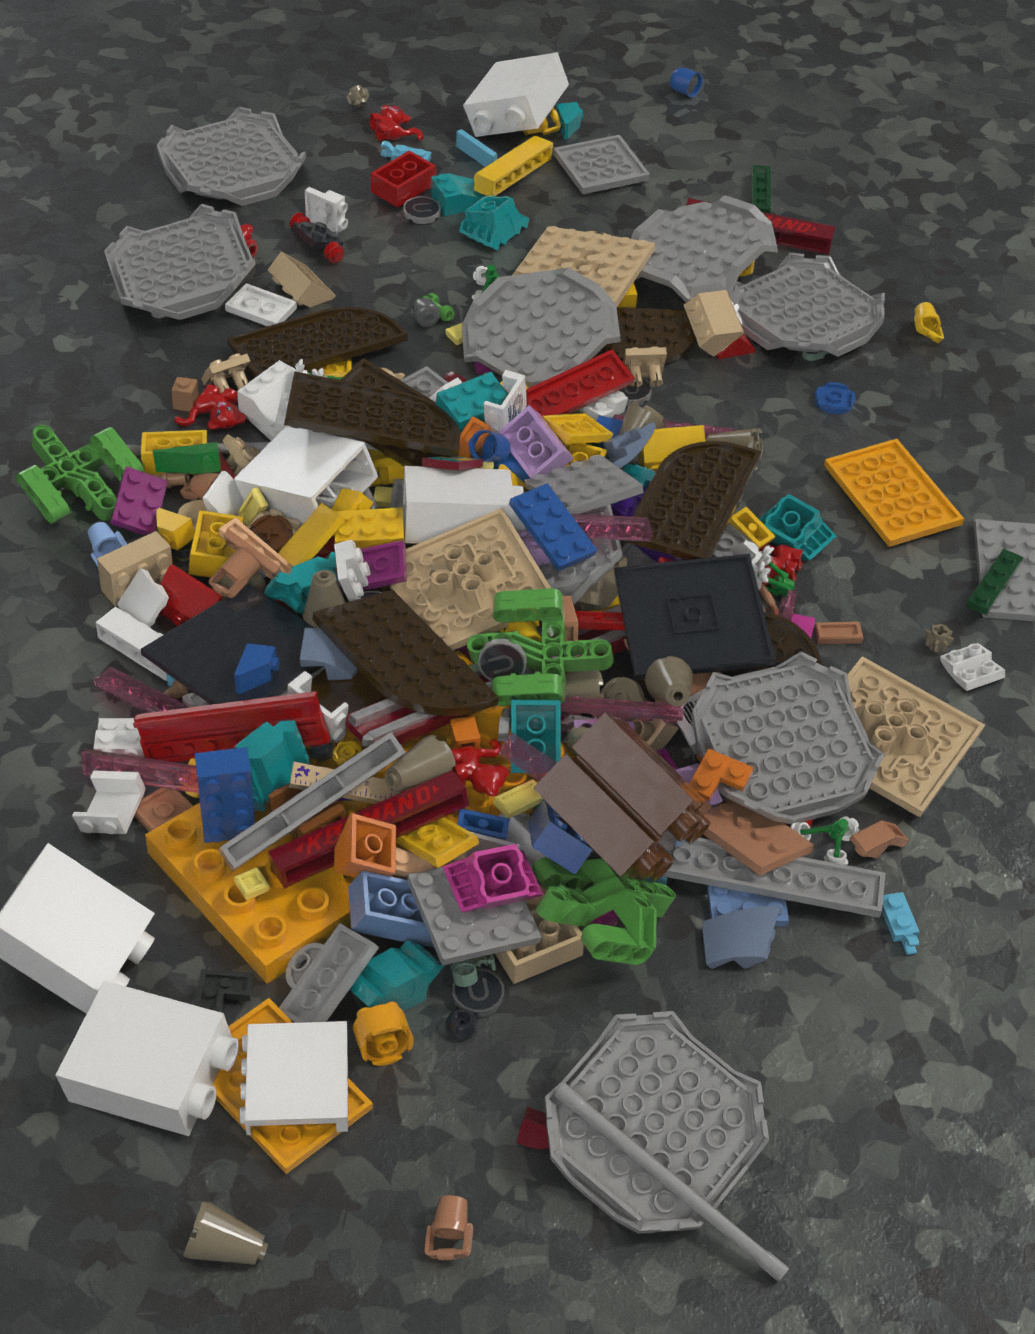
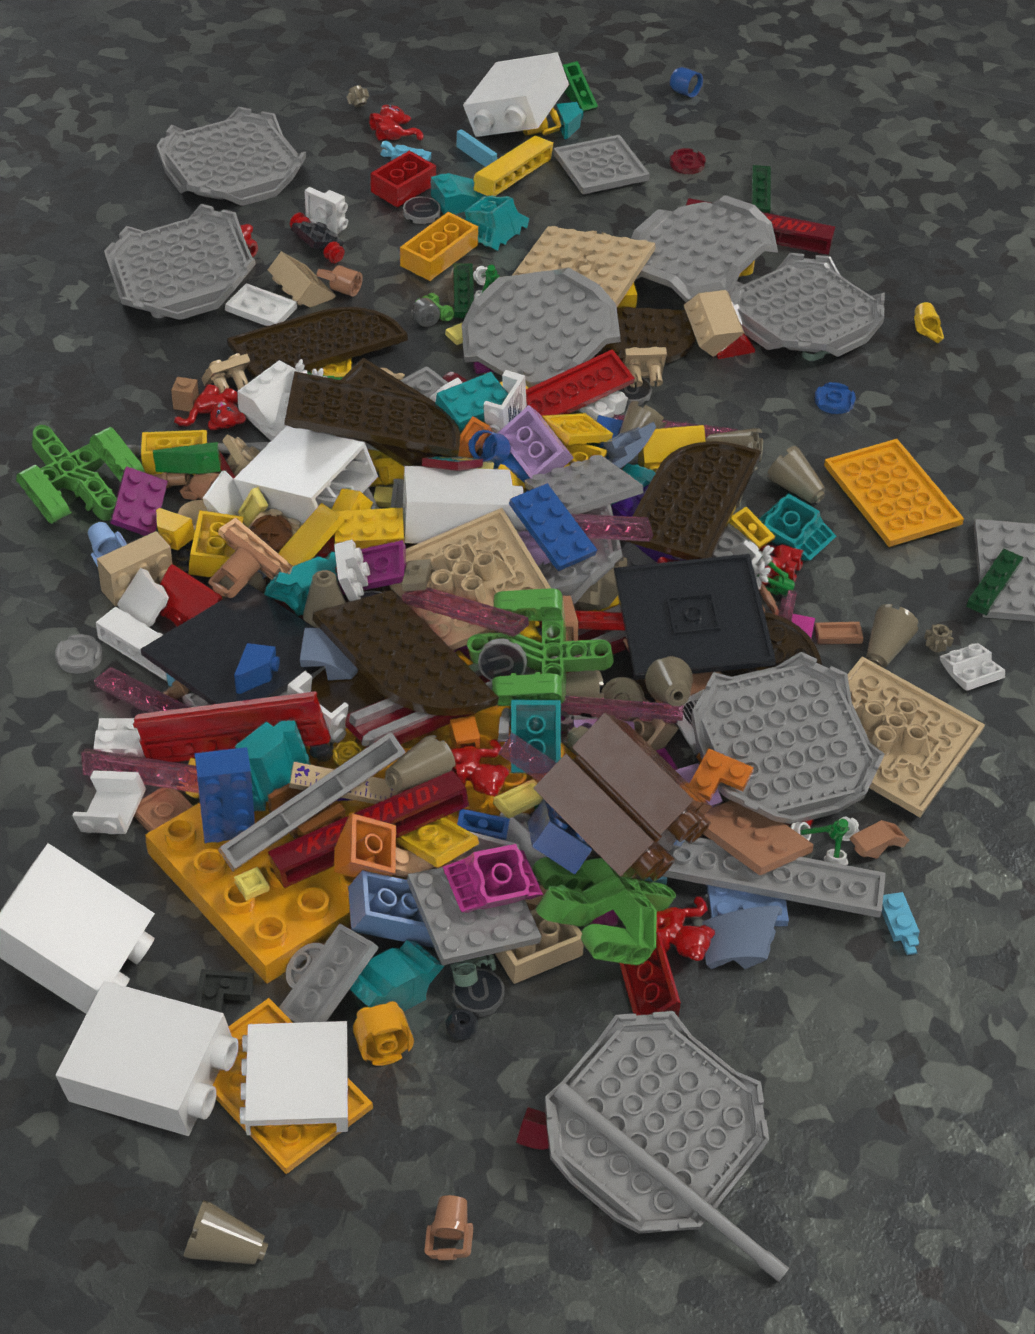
none -> light grey tile [55,634,103,674]
none -> nougat piece [316,265,362,297]
none -> light orange brick [400,212,478,281]
none -> dark tan plate [402,559,432,592]
none -> clear pink plate [402,587,529,637]
none -> dark green plate [453,263,474,319]
none -> green slope [562,61,598,112]
none -> red slope [619,923,681,1017]
none -> red animal [657,897,715,961]
none -> dark red tile [669,148,706,174]
none -> dark tan cone [767,446,826,504]
none -> dark tan cone [866,604,919,668]

